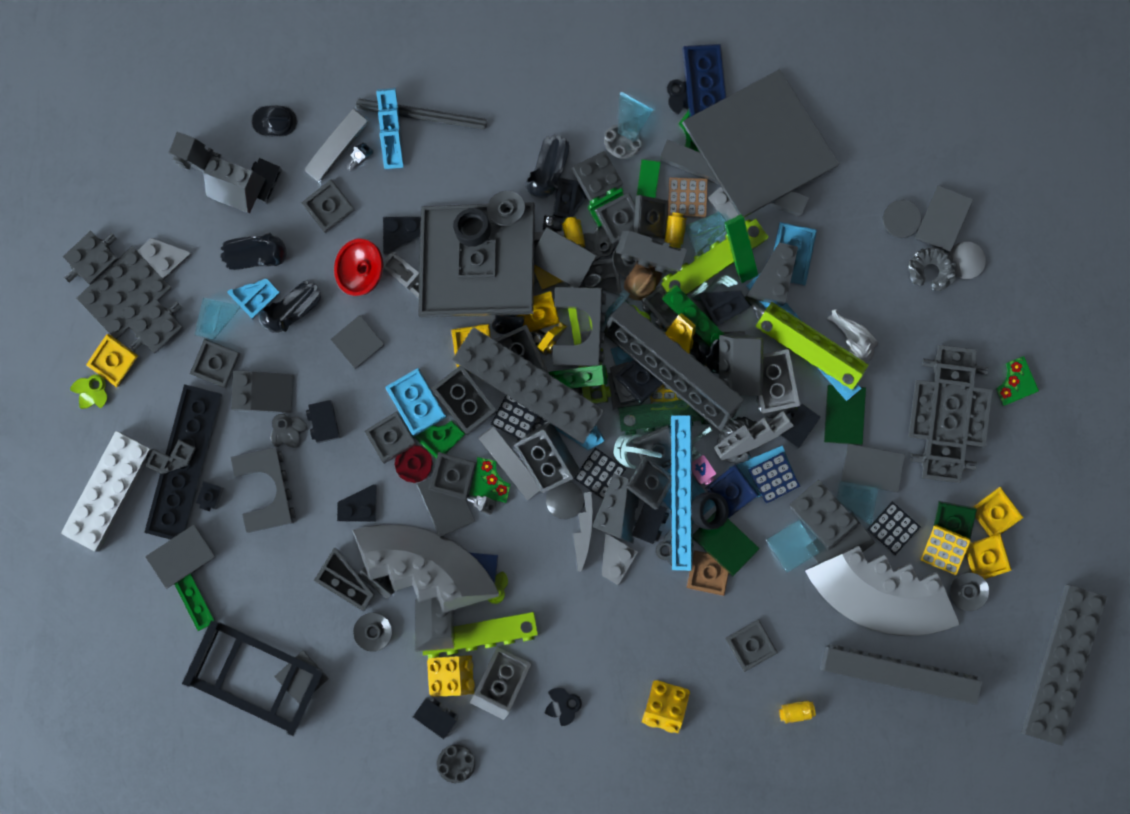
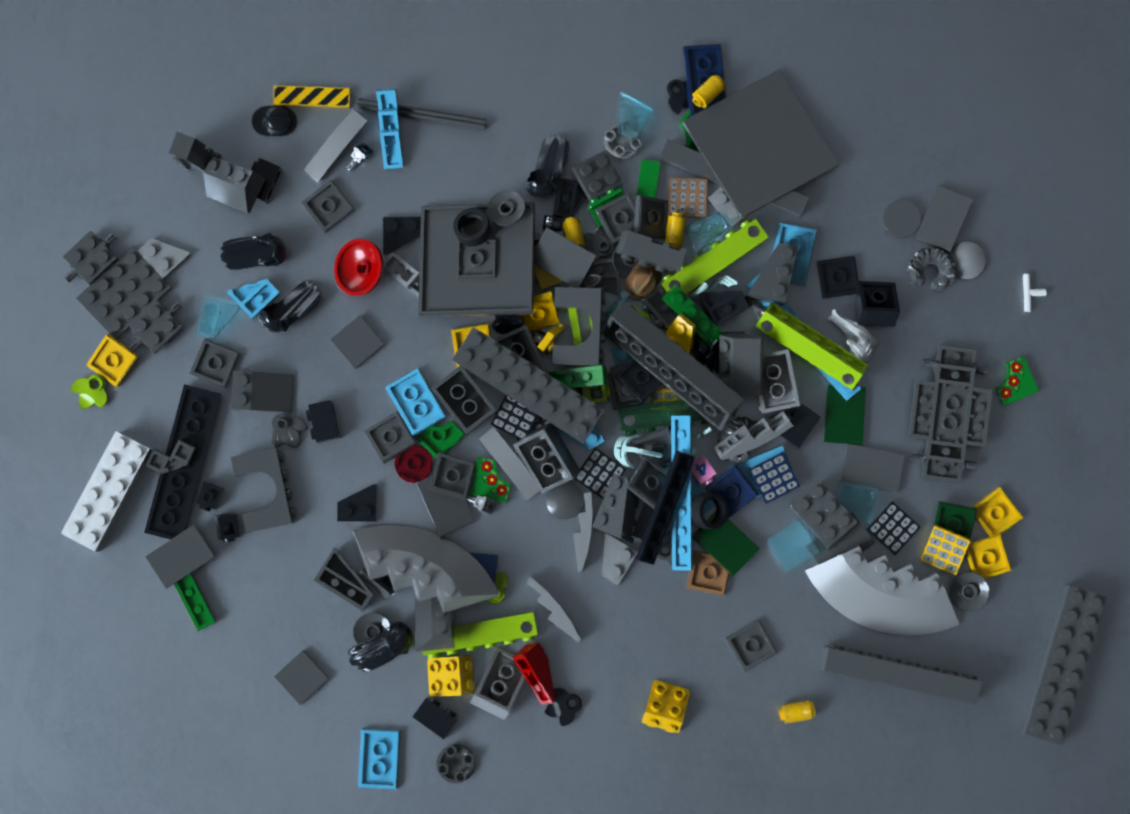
black piece [182,620,323,736] -> none
green tile [724,214,758,283] -> none
none -> black brick [214,512,240,542]
none -> tile [273,86,350,108]
none -> black hair [348,621,412,672]
none -> medium azure tile [358,729,400,789]
none -> red slope [512,642,556,705]
none -> light grey slope [527,577,581,642]
none -> black plate [635,450,695,565]
none -> yellow head [692,75,726,108]
none -> black tile [816,256,858,299]
none -> black slope [855,281,900,327]
none -> white piece [1023,273,1047,312]

